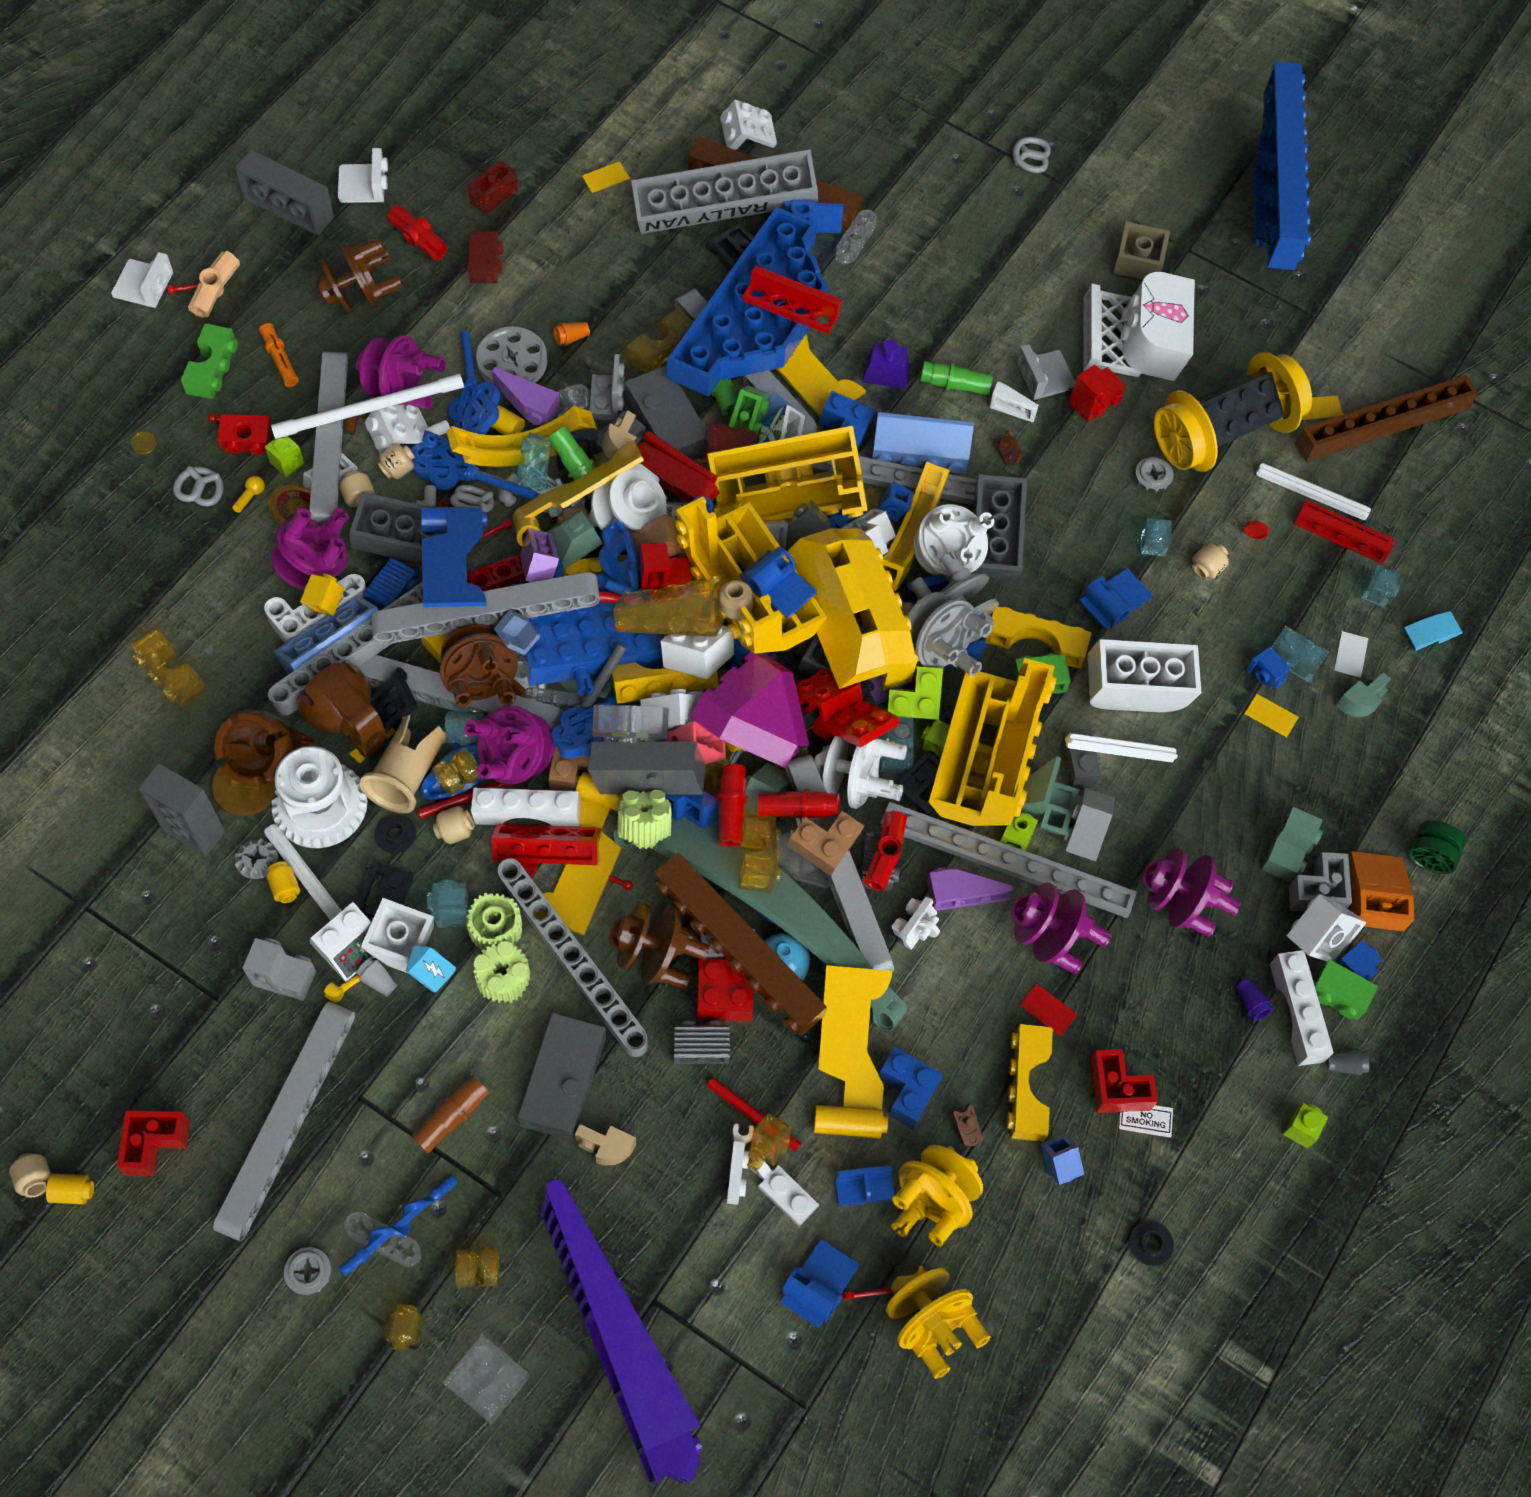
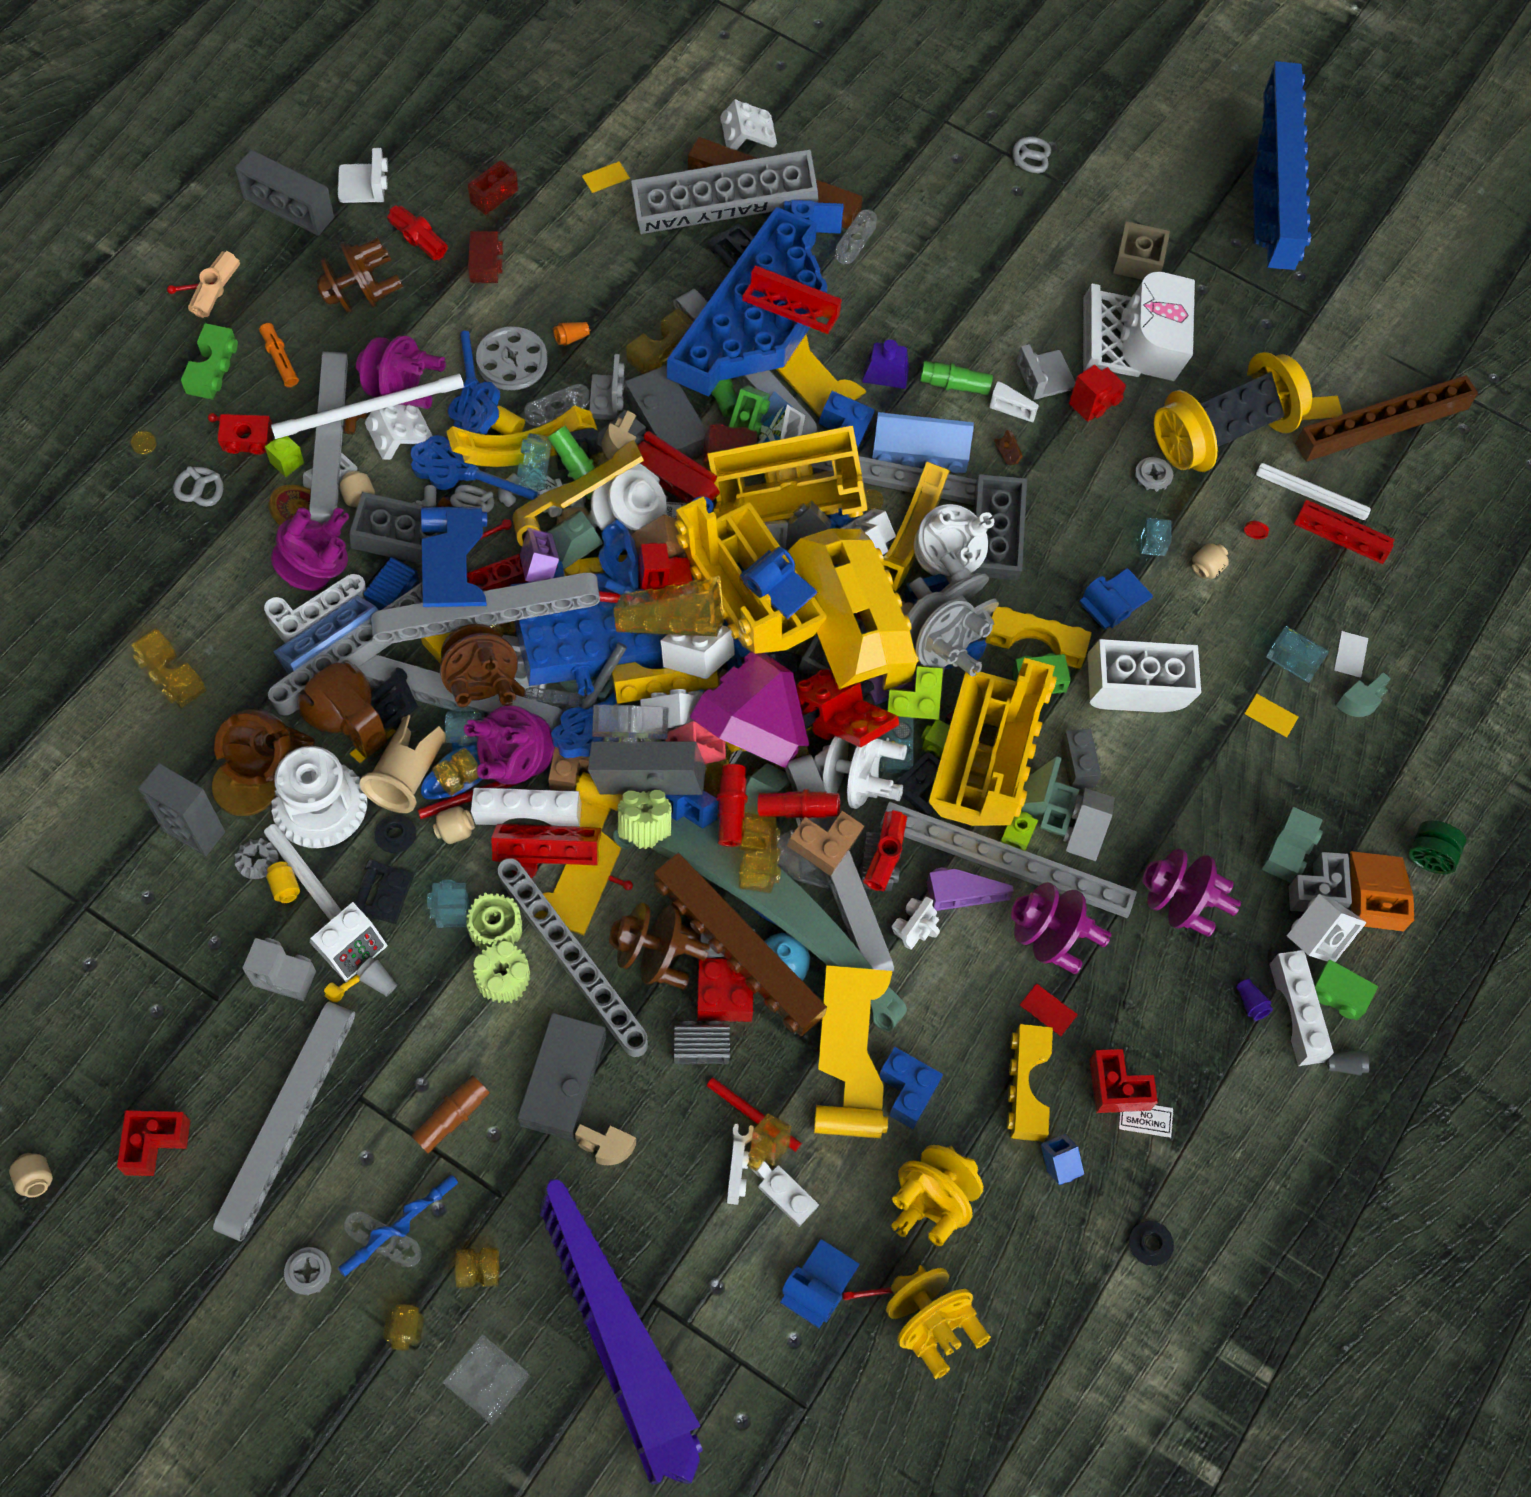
yellow brick [46,1173,94,1204] -> none
white bracket [111,252,173,308] -> none
yellow bar [233,476,265,513] -> none
yellow brick [300,574,345,616] -> none
white slope [361,898,434,973] -> none
tan head [378,443,415,480] -> none
medium azure slope [406,946,456,992] -> none
arm [422,420,450,448] -> none
medium lavender slope [492,367,560,426] -> none
sand blue panel [494,610,540,655] -> none
tan head [719,580,753,619] -> none
blue panel [834,1165,894,1207] -> none
blue brick [877,481,914,522] -> none
reddish brown piece [950,1104,982,1146] -> none
white axle [1065,733,1178,762] -> none
blue brick [1246,646,1290,690] -> none
lime brick [1283,1103,1328,1148] -> none
blue brick [1337,940,1382,980] -> none
clear light blue brick [1361,565,1401,607] -> none
medium azure slope [1404,611,1462,651] -> none

